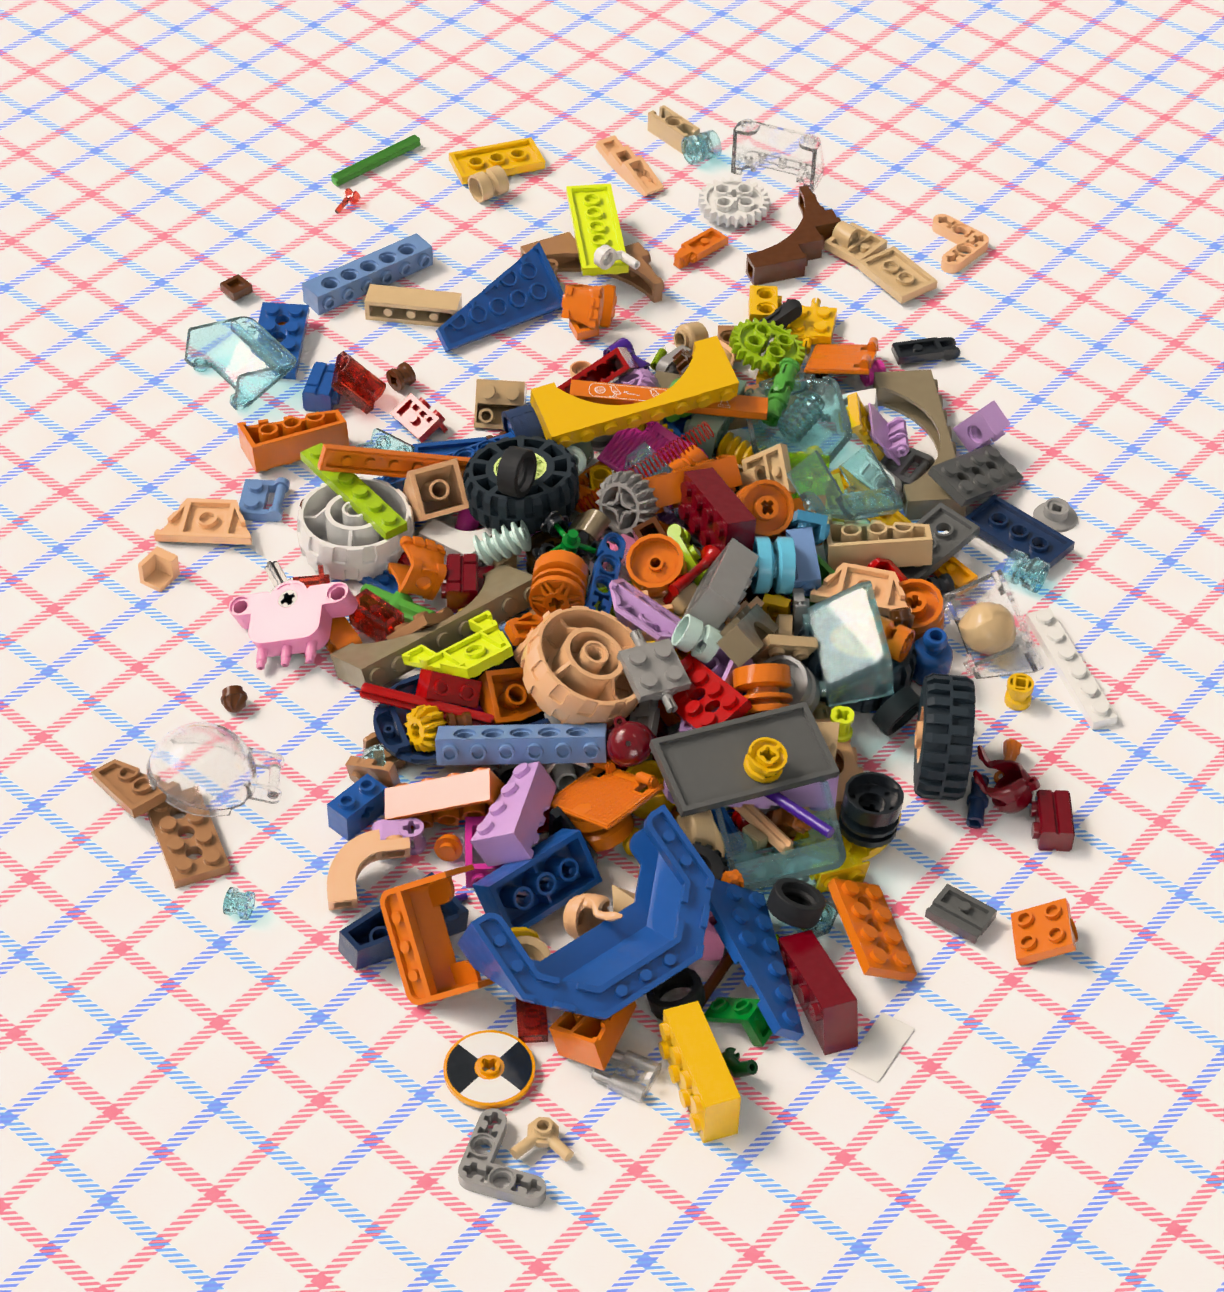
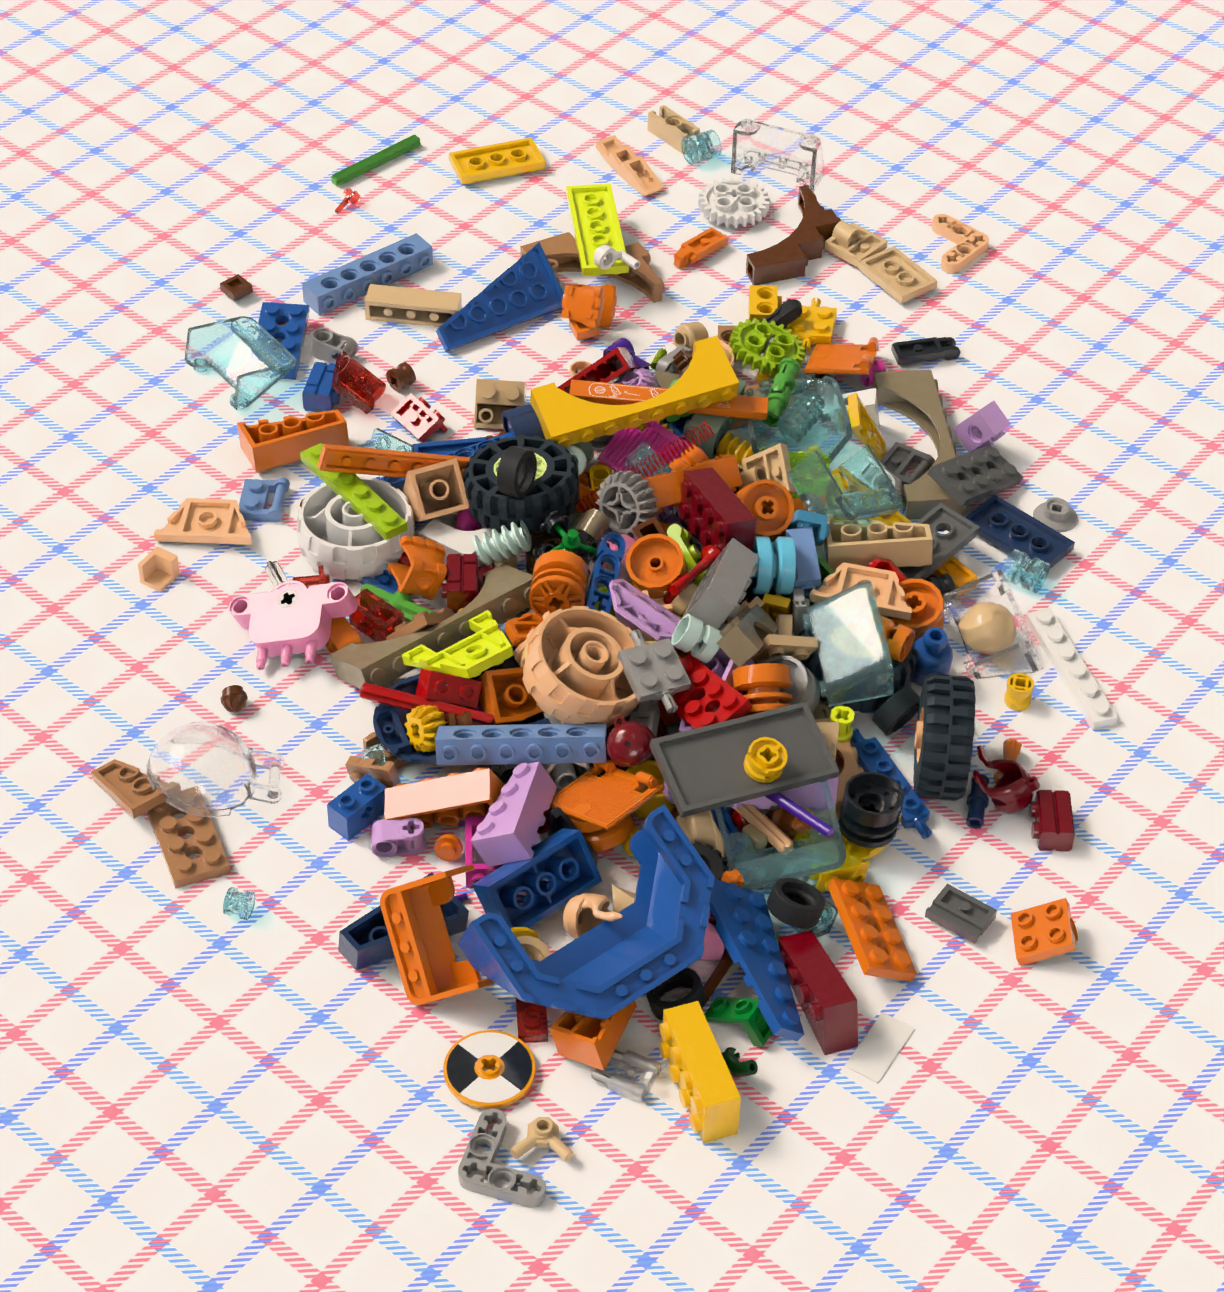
light nougat arch [327,829,411,910] -> none
tan wheel [468,165,509,203] -> none
lavender hinge [867,403,909,466] -> none
reddish brown plate [888,607,915,628] -> none
none -> light grey piece [312,328,359,367]
none -> blue plate [851,728,932,839]

